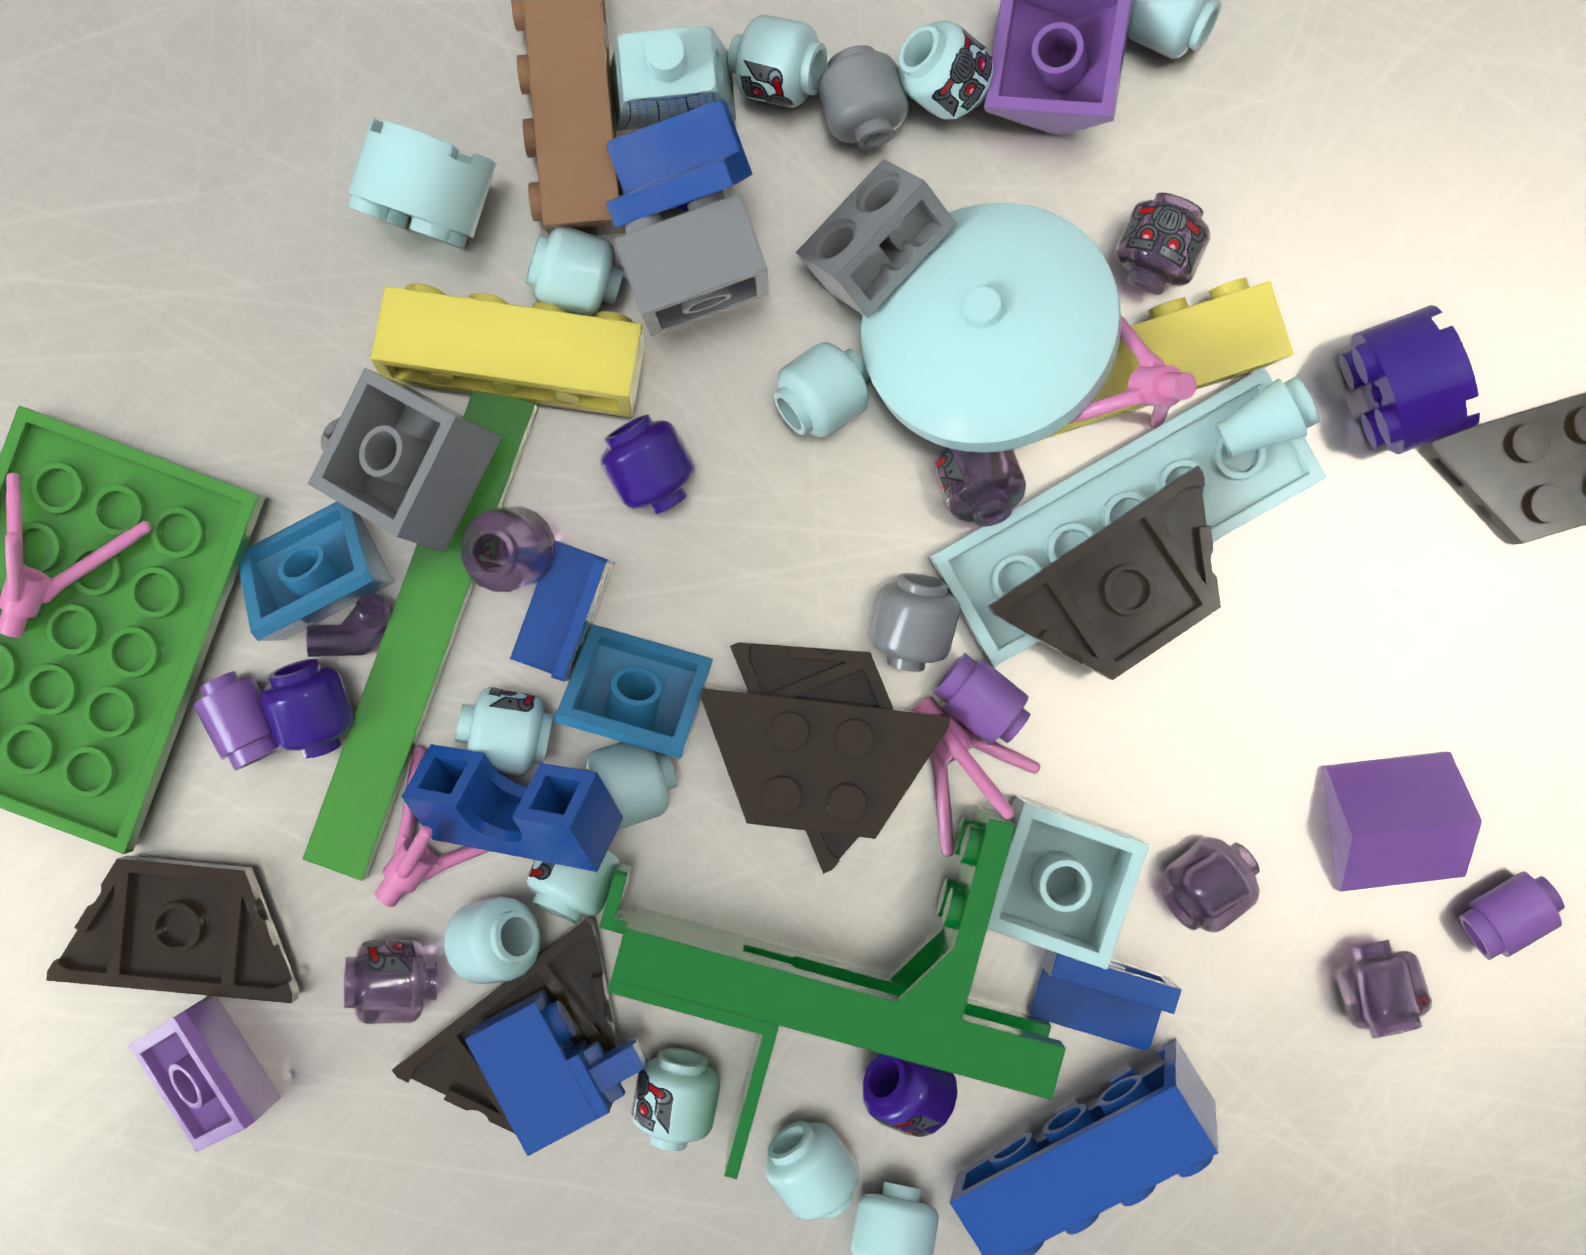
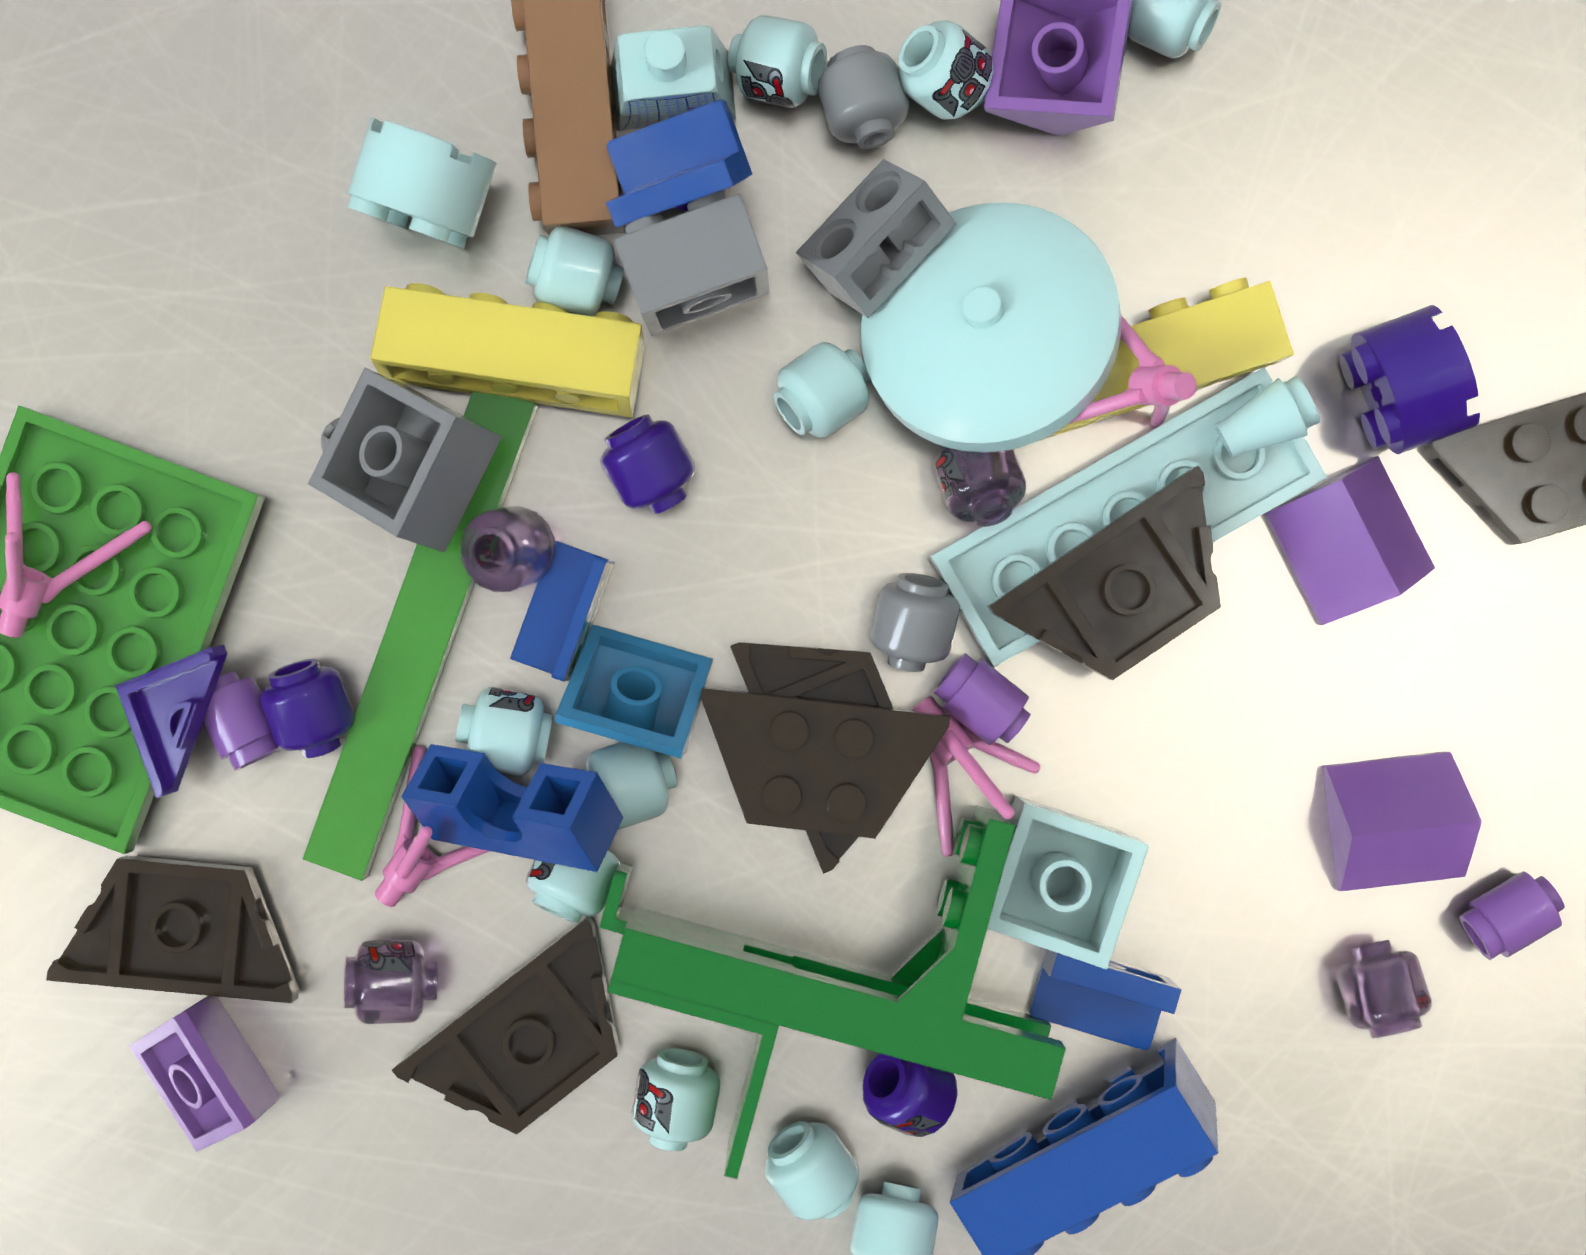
dark azure slope [238,501,395,641] -> none
clear purple arm [306,593,393,657] -> none
light aqua head [444,897,541,984] -> none
blue hinge [465,989,648,1157] -> none
head [1115,192,1211,295] -> none
clear purple head [1162,837,1260,933] -> none
none -> dark purple tile [116,645,227,798]
none -> medium lavender slope [1263,456,1435,625]

